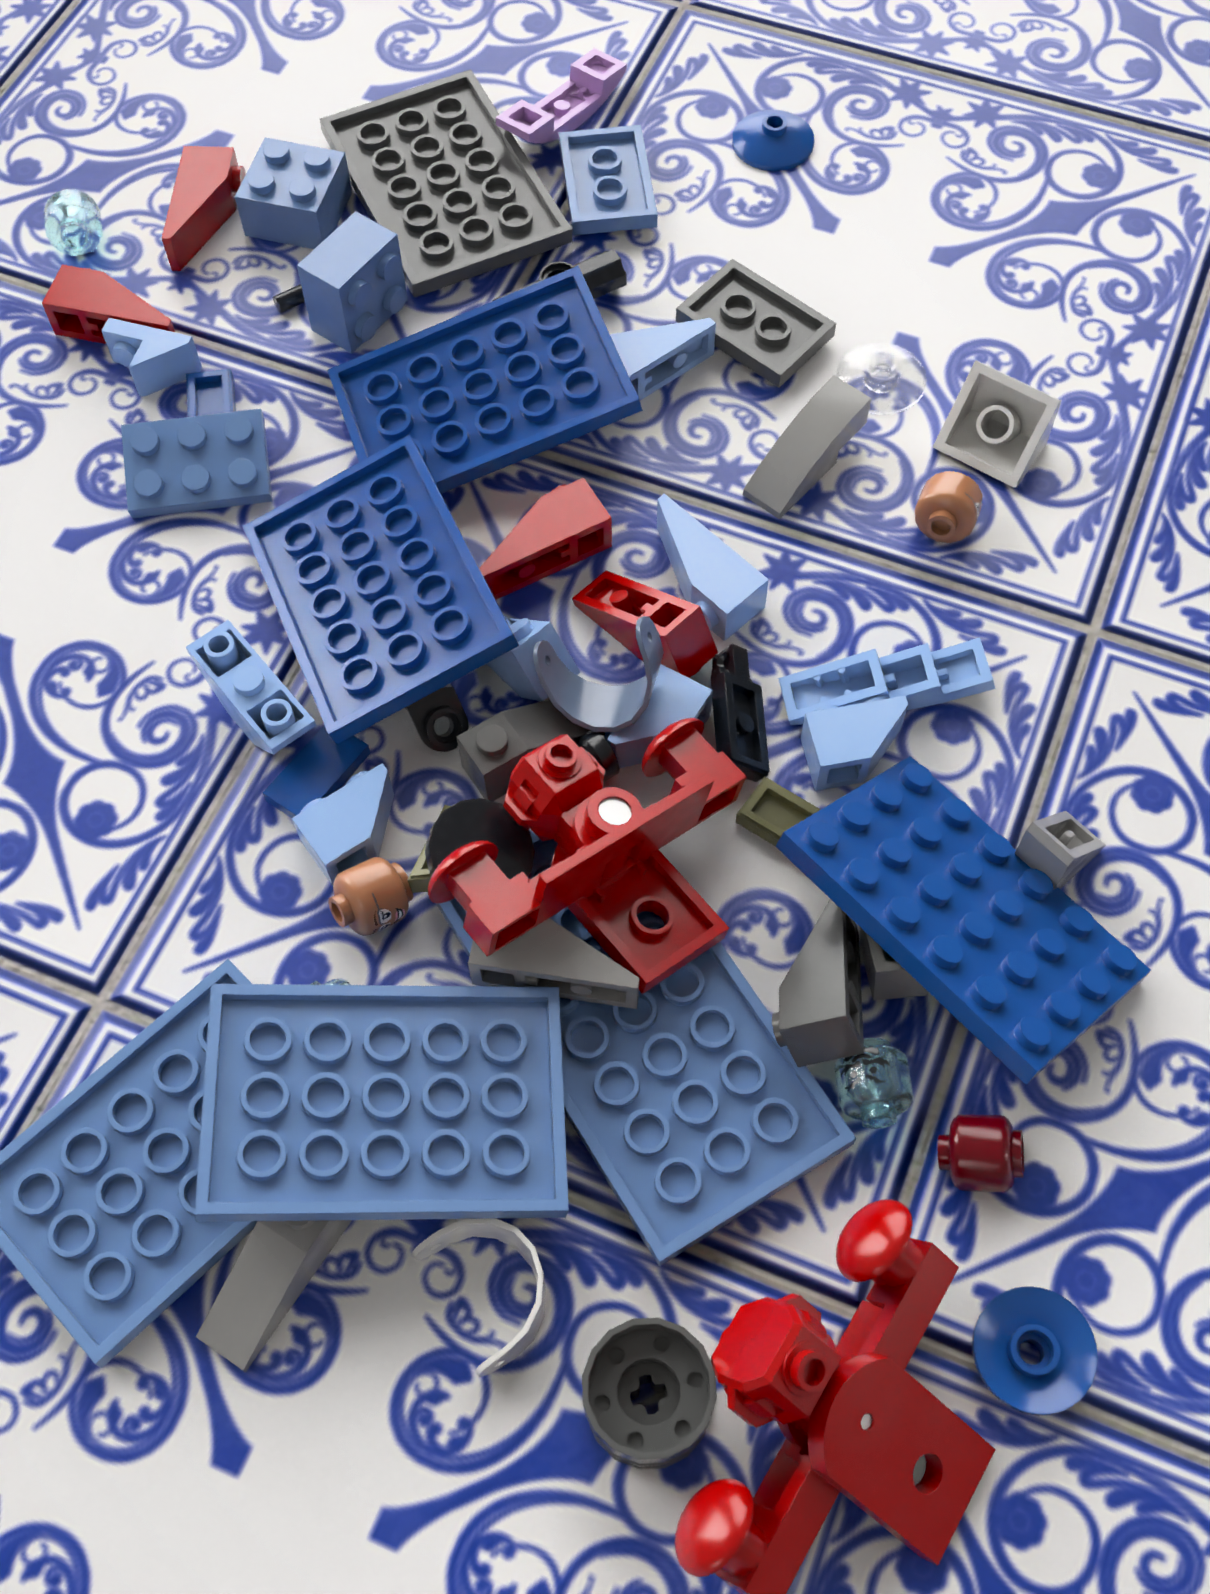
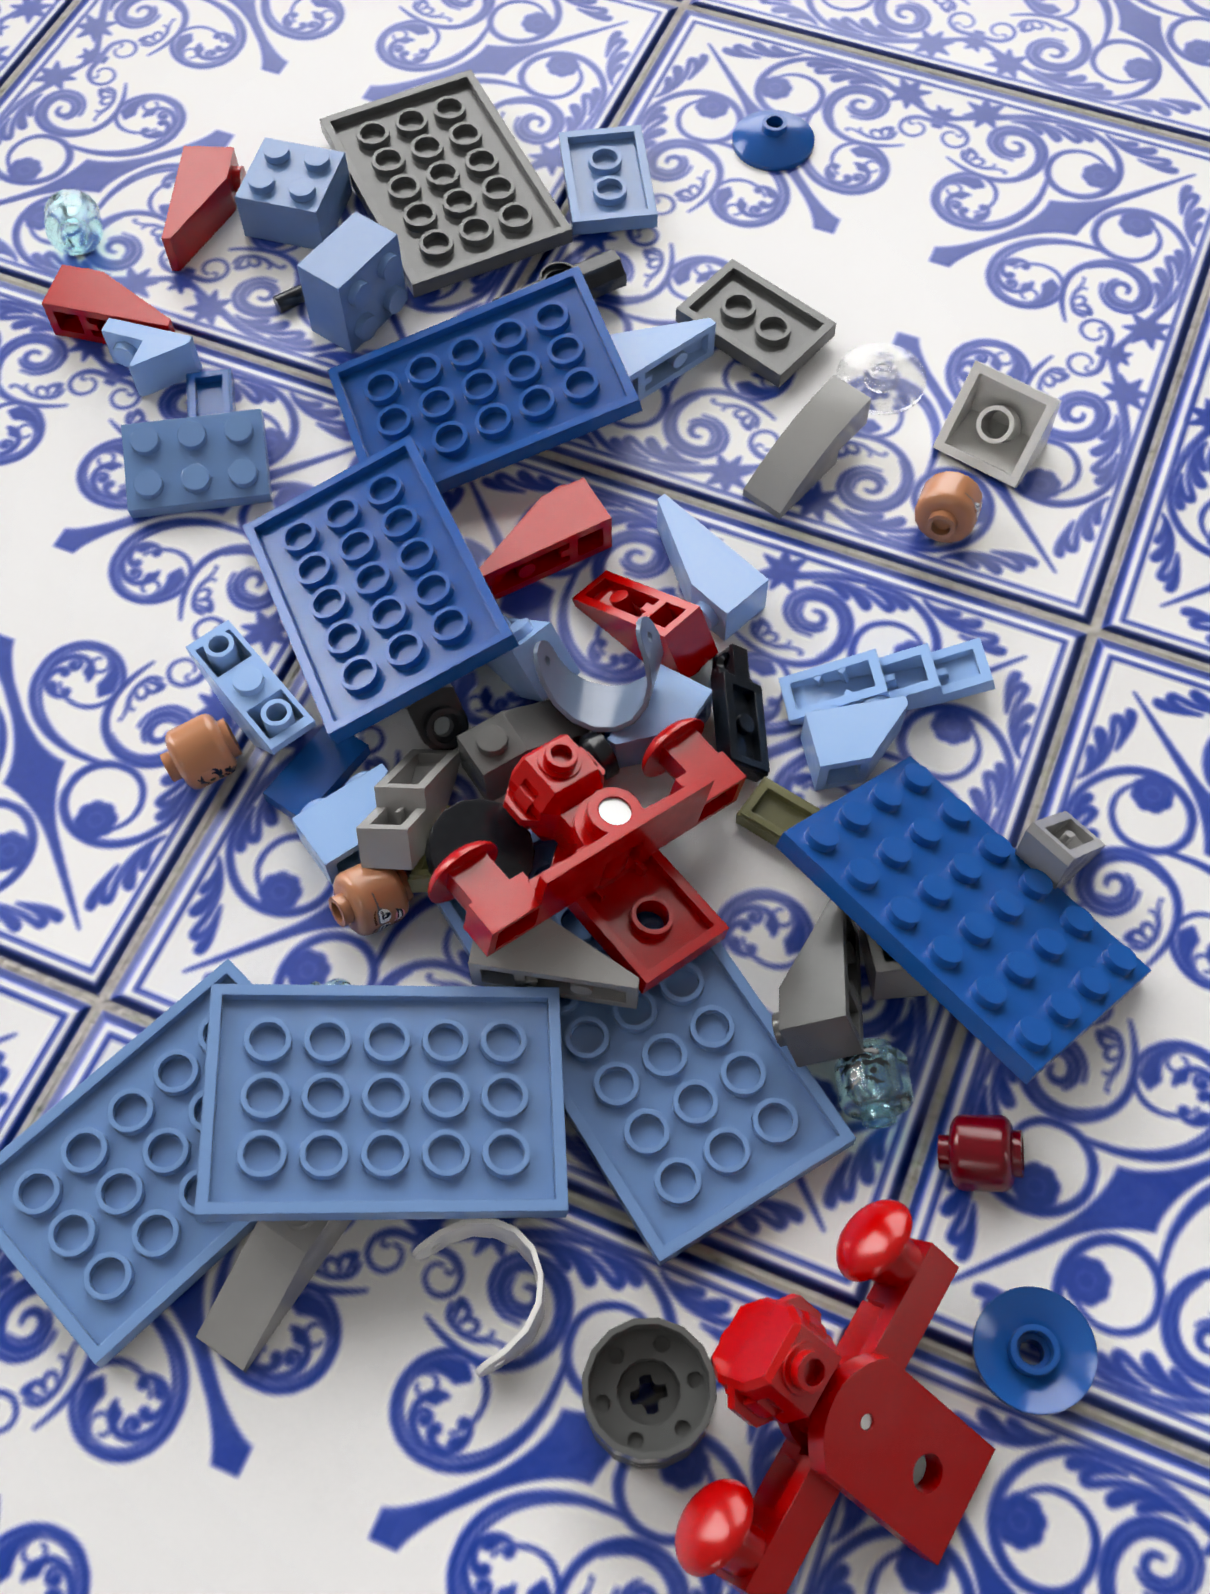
lavender slope [496,48,627,144] -> none
none -> nougat head [160,713,243,790]
none -> light grey slope [356,749,461,870]

